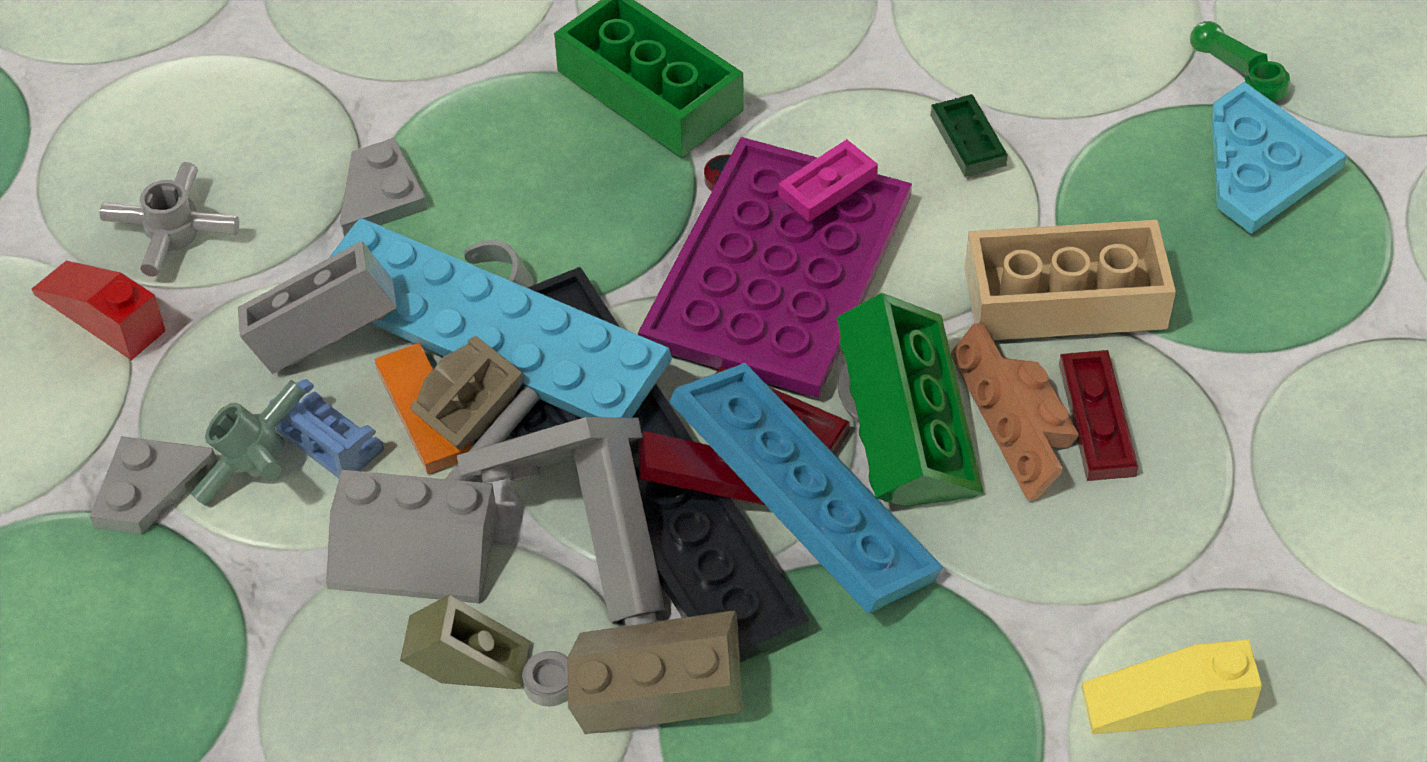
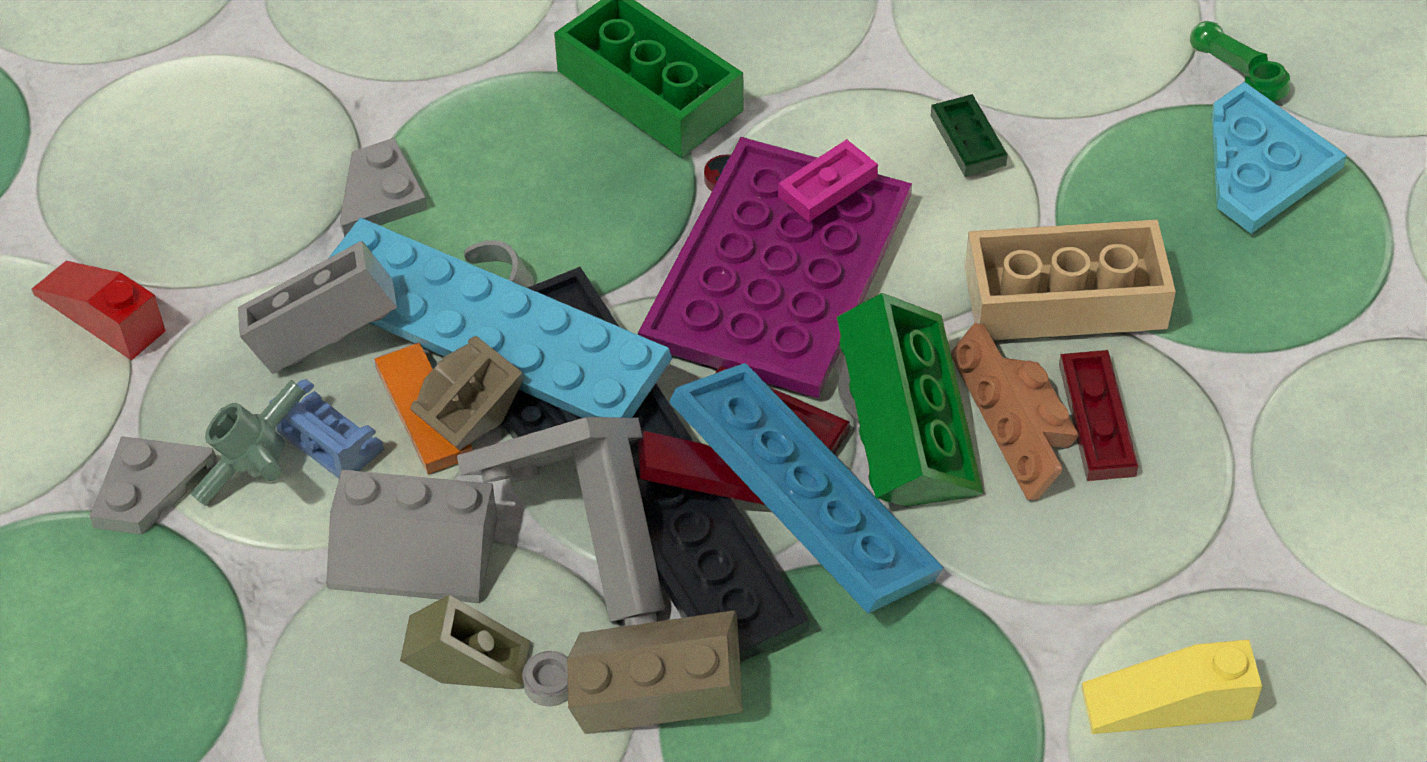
light grey bar [100,162,240,277] -> none
light grey bar [445,386,540,481] -> none

